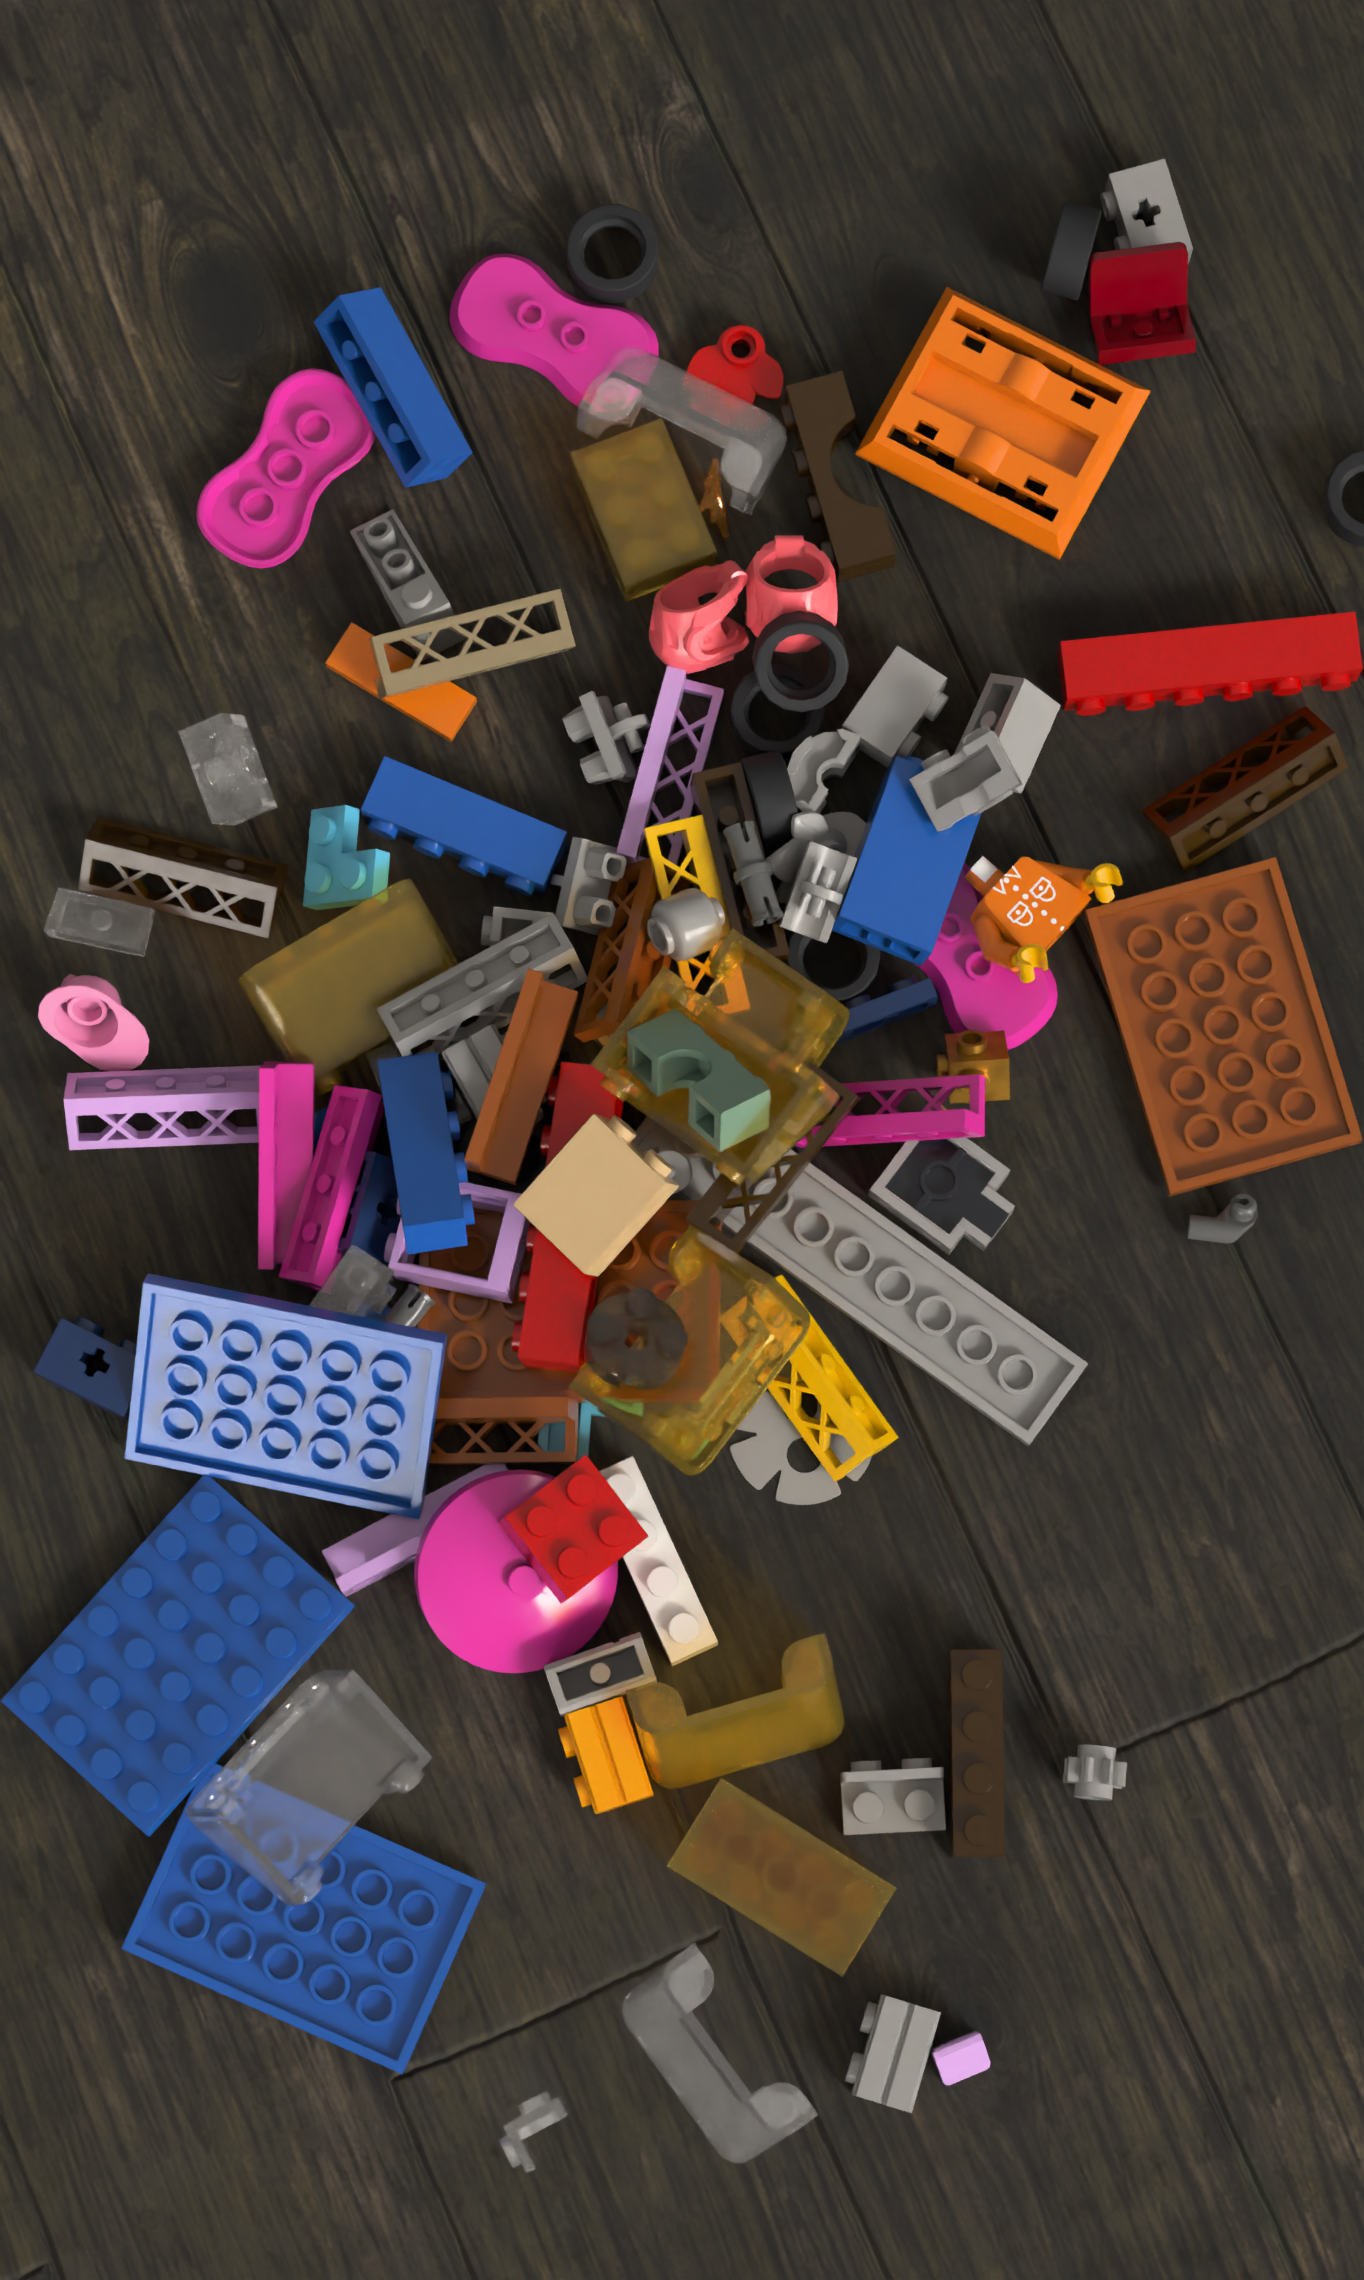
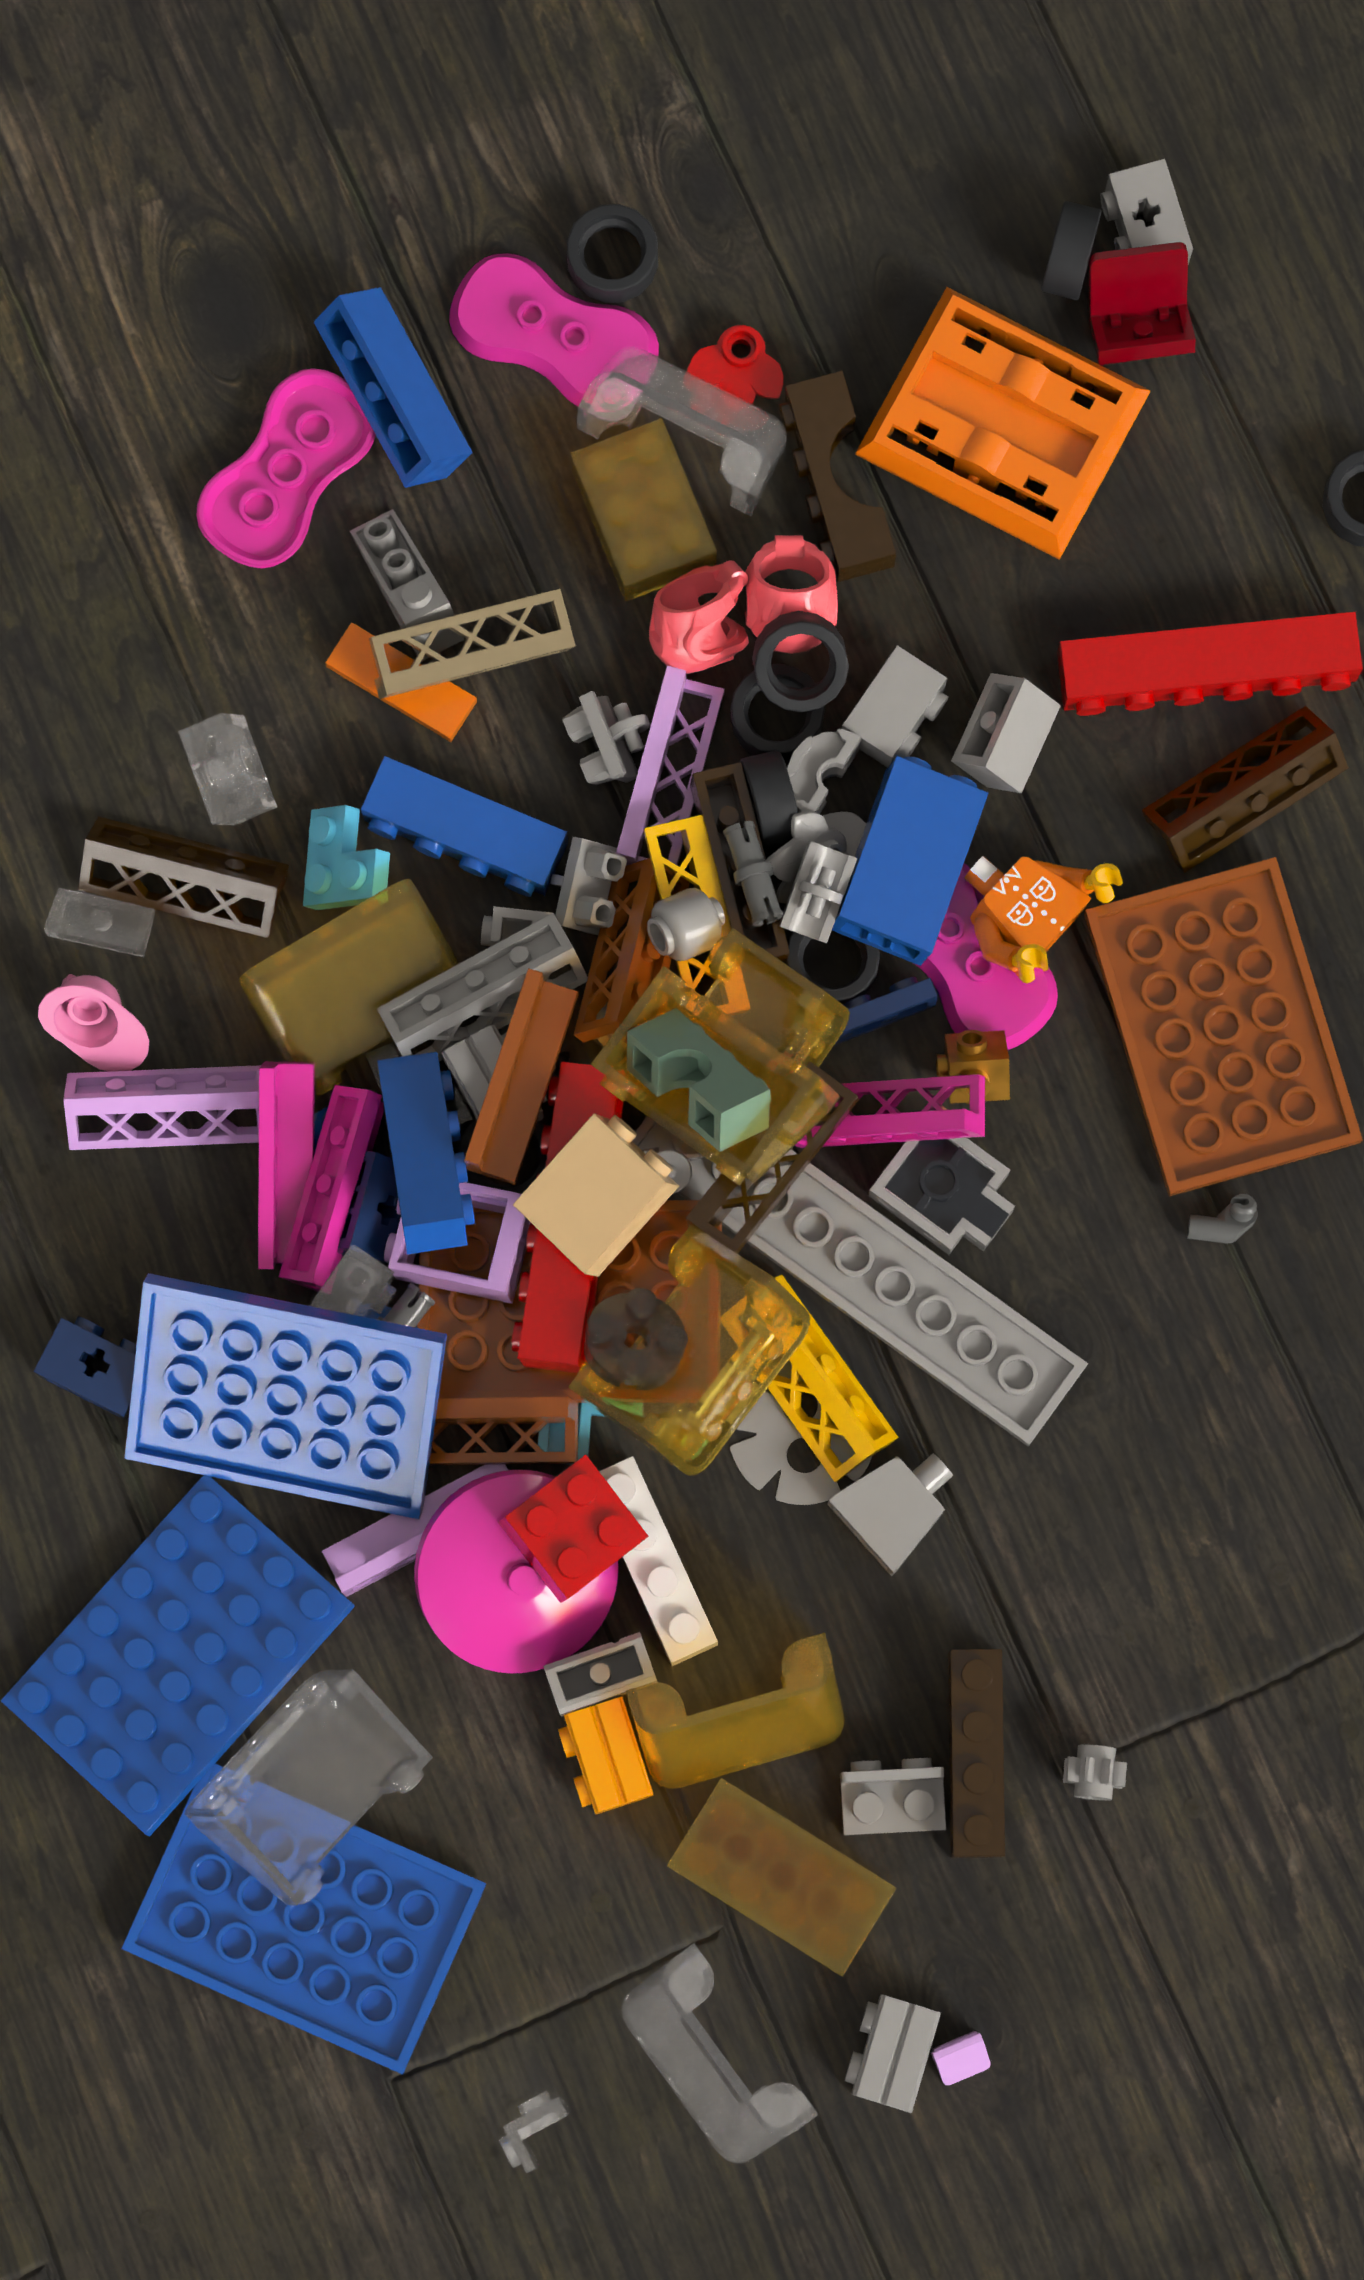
clear orange piece [698,458,729,538] -> none
light grey cylinder [909,725,1022,832] -> none
none -> light grey torso [827,1453,953,1576]

